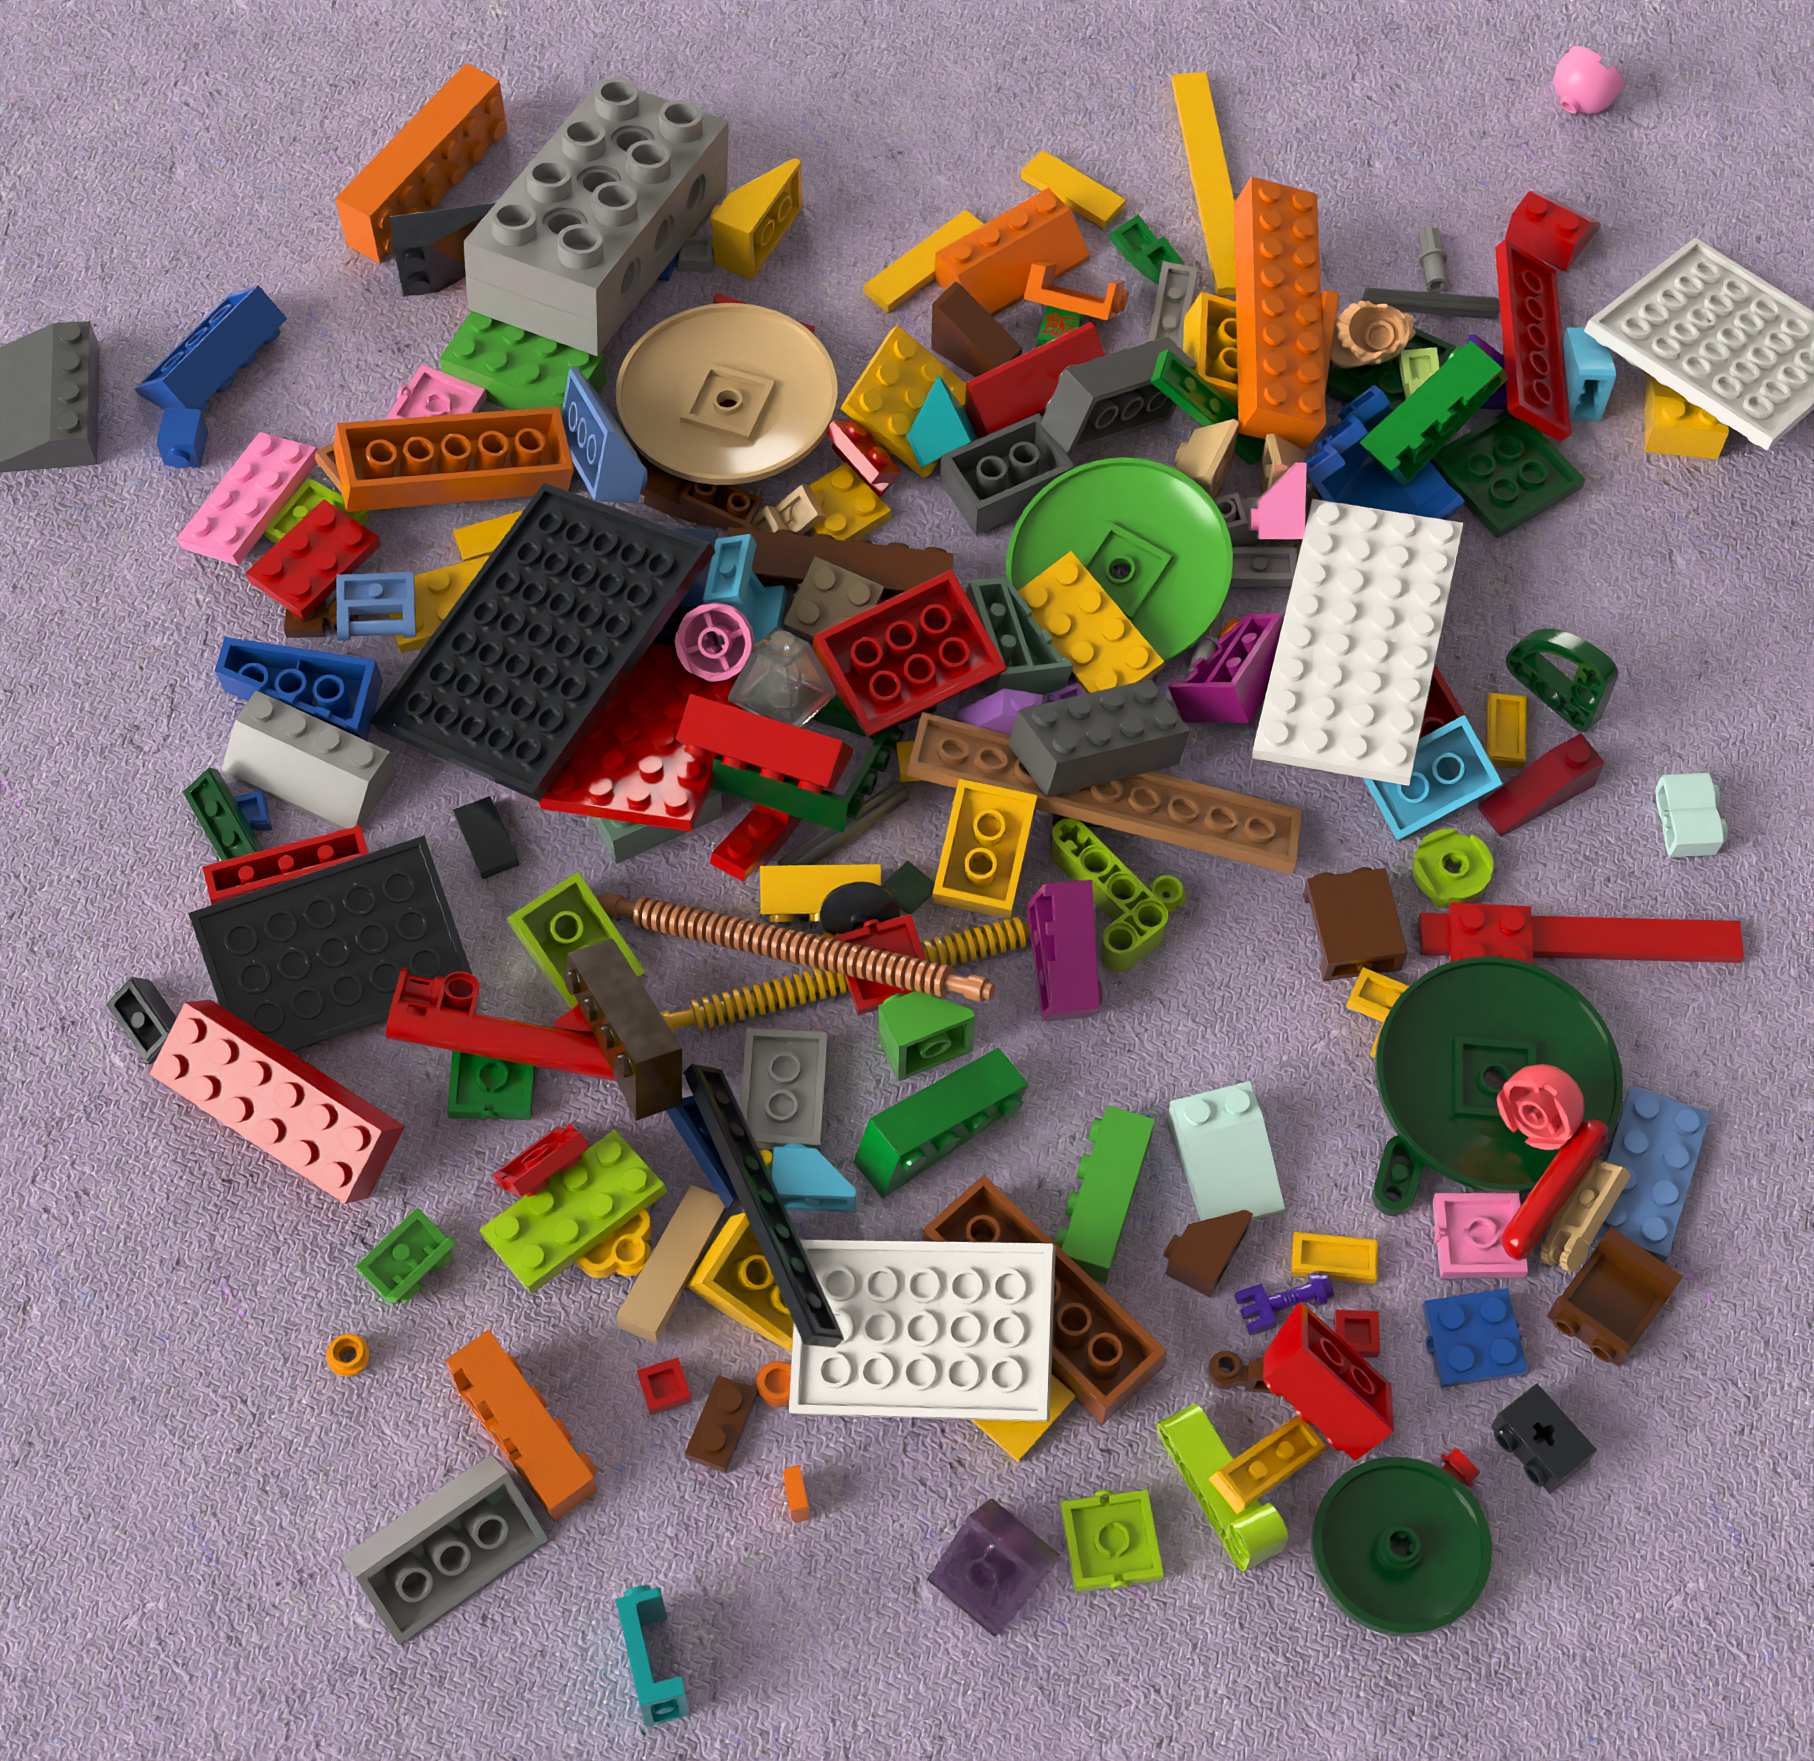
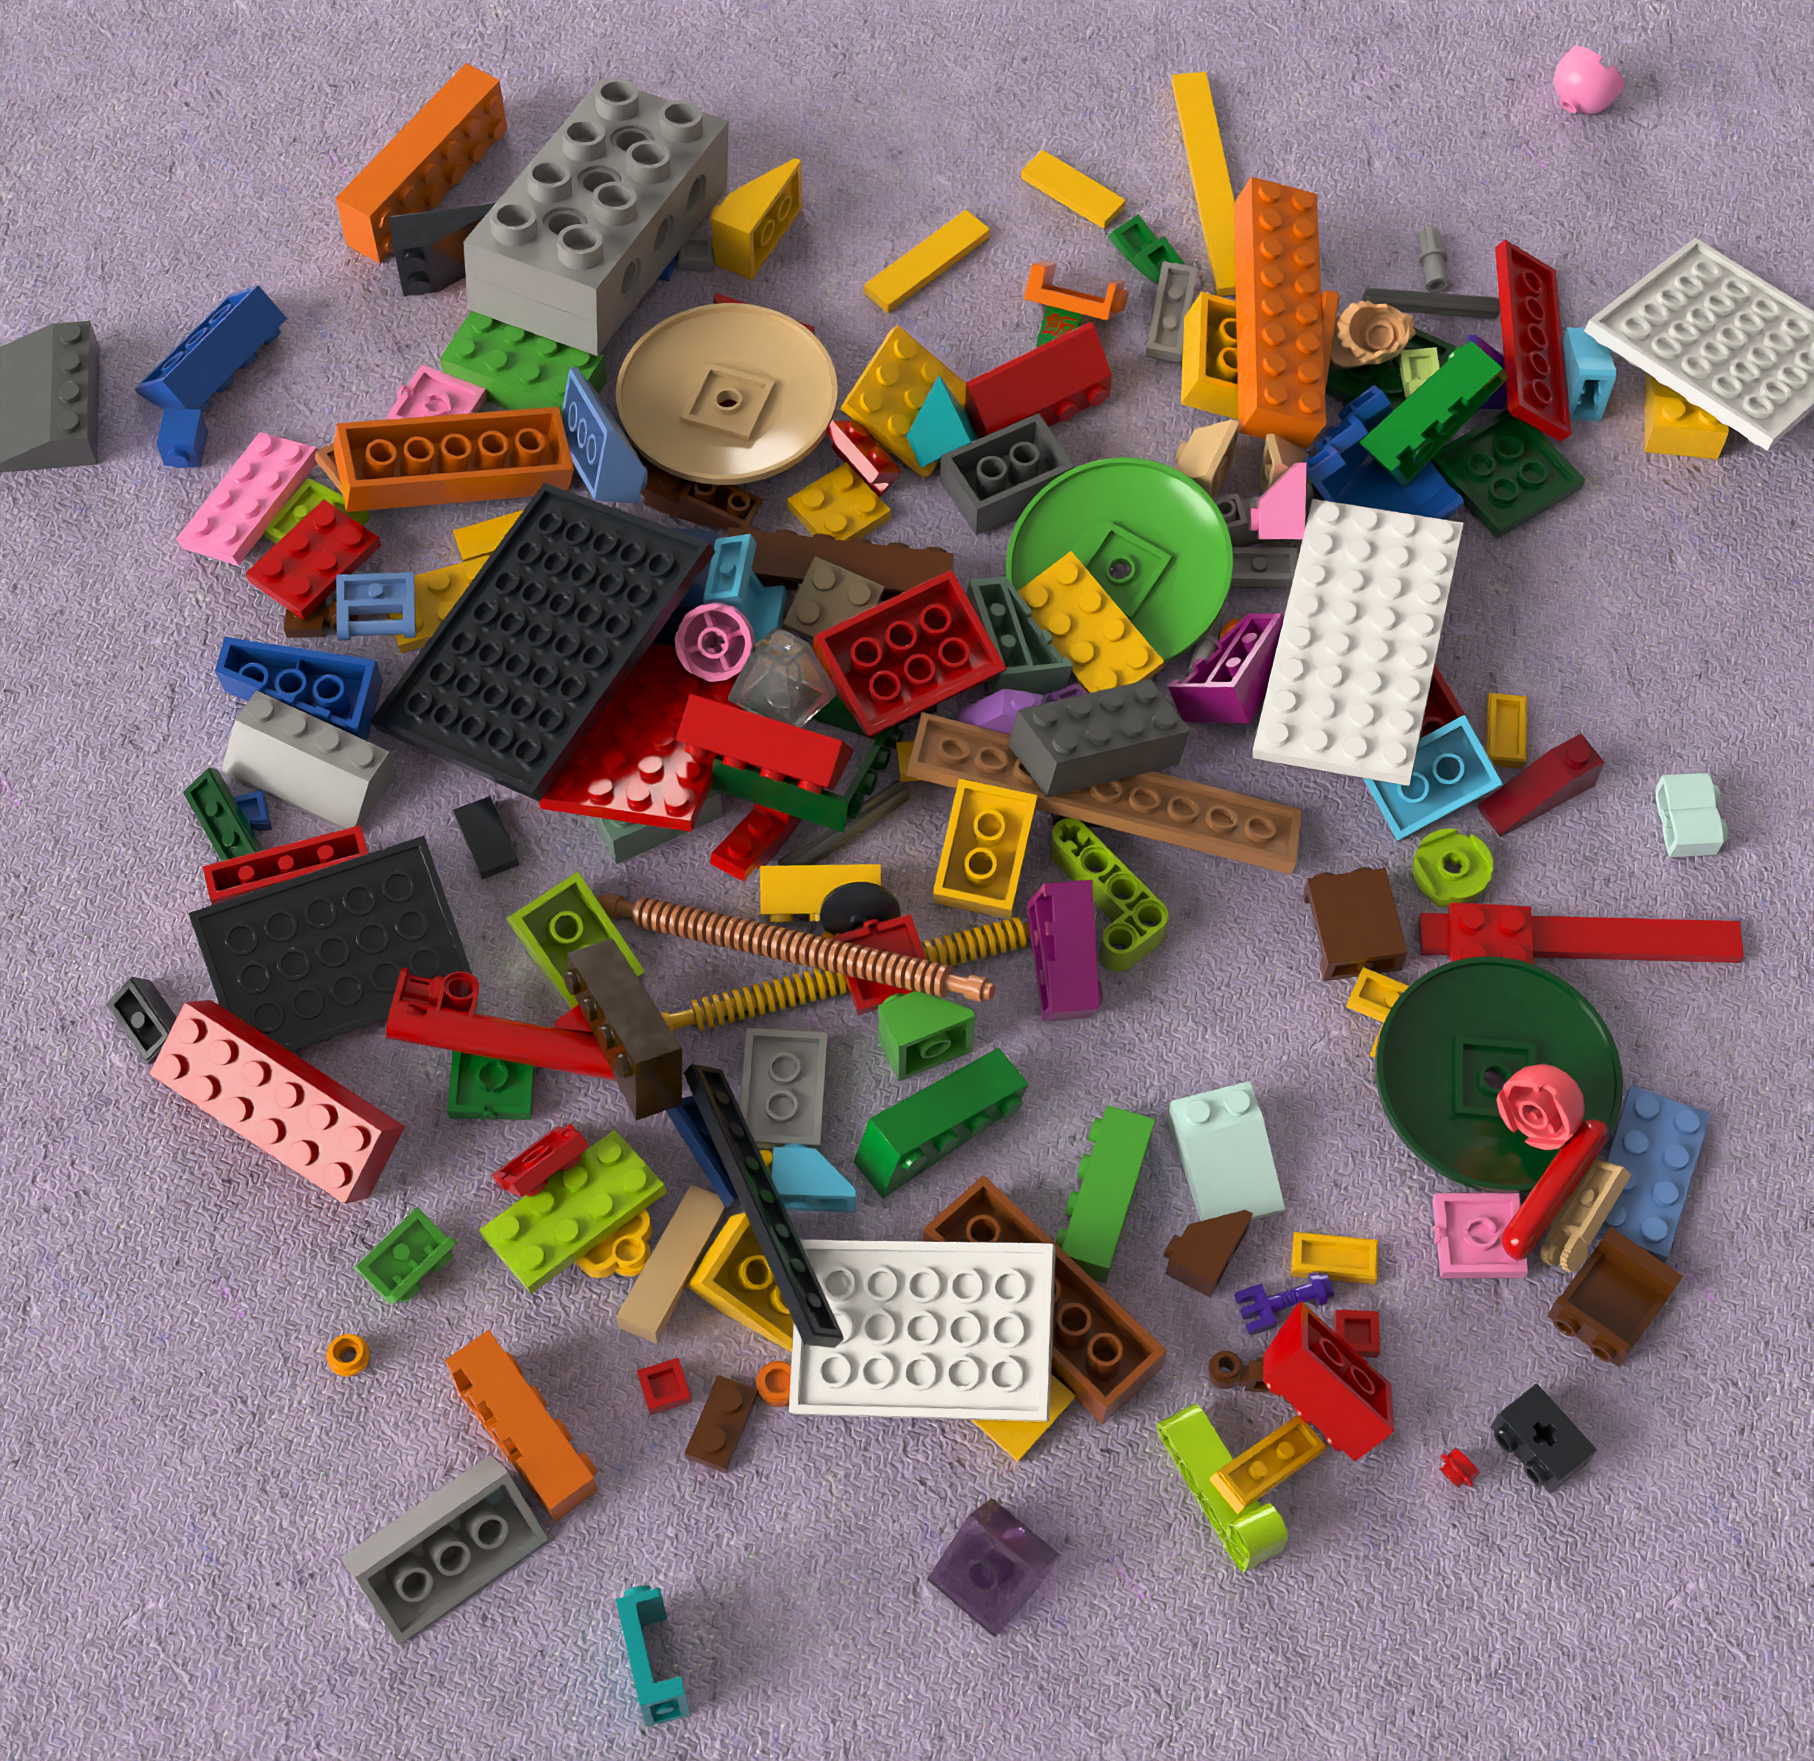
tan slope [750,485,826,535] -> none
orange tile [783,1465,810,1523] -> none
clear green tile [881,861,935,915] -> none
reddish brown slope [931,281,1023,378] -> none
orange slope [935,187,1090,317] -> none
dark grey brick [1040,337,1196,453] -> none
lime plate [1060,1489,1164,1593] -> none
lime plate [1149,875,1186,913] -> none
green tile [1150,349,1265,465] -> none
dark green dish [1311,1457,1492,1637] -> none
dark green plate [1372,1135,1424,1216] -> none
blue plate [1422,1288,1528,1388] -> none
red slope [1505,191,1601,272] -> none
dark green beam [1506,629,1619,732] -> none

